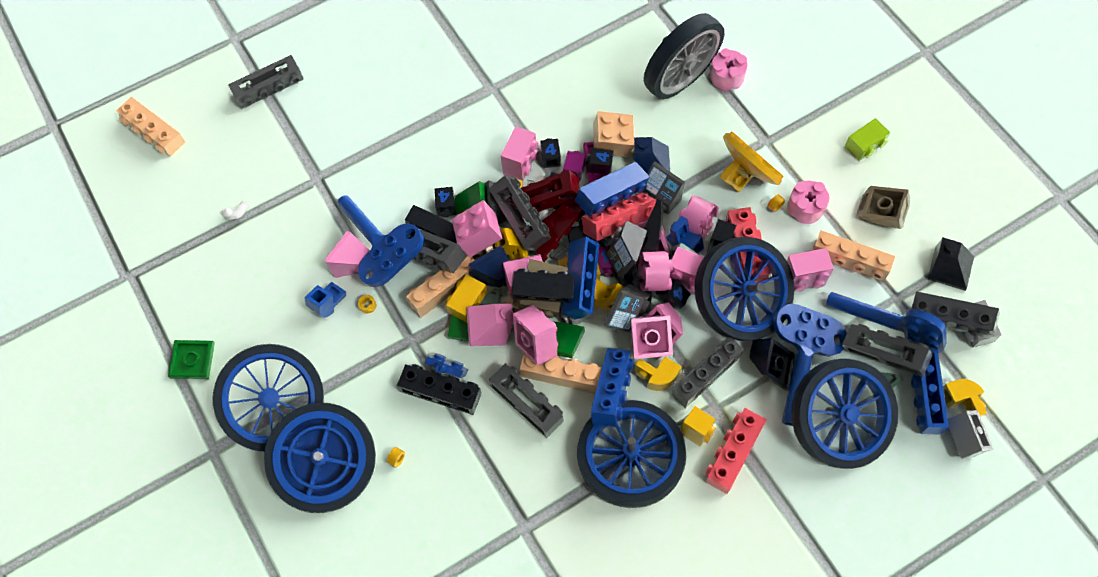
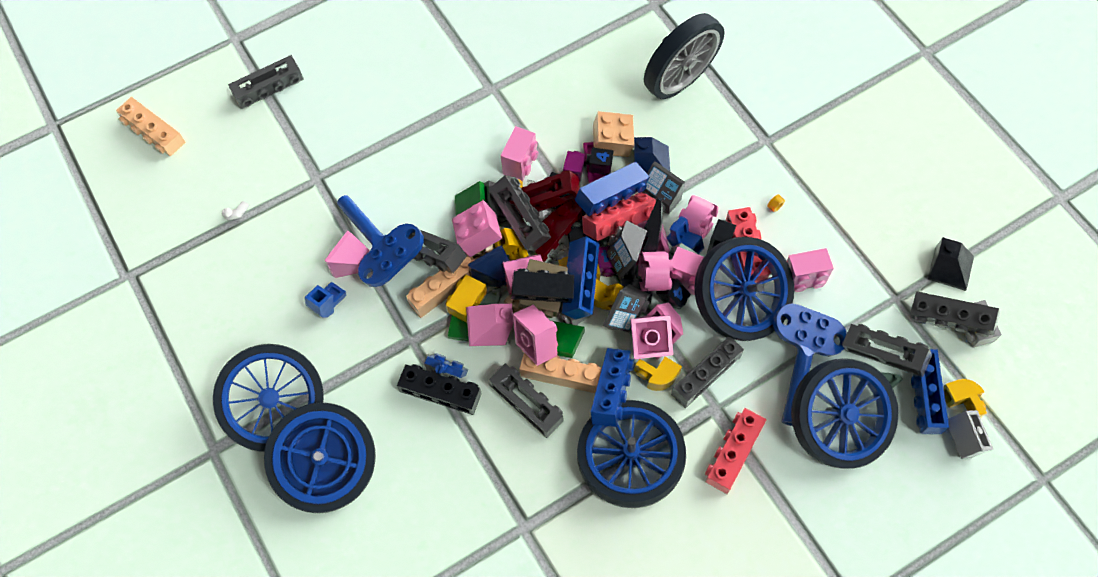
green tile [168,340,215,379] -> none
yellow bush [358,295,377,314] -> none
yellow axle [387,447,406,468] -> none
black slope [405,205,457,243] -> none
black brick [434,187,456,217] -> none
black brick [540,138,561,168] -> none
yellow brick [681,406,716,447] -> none
bright pink brick [710,48,748,91] -> none
yellow bracket [720,131,784,192] -> none
black slope [749,337,795,390] -> none
bright pink brick [787,180,829,224] -> none
light nougat brick [812,230,895,282] -> none
blue piece [826,292,947,353] -> none
lime brick [845,118,891,161] -> none
dark tan slope [857,186,910,229] -> none

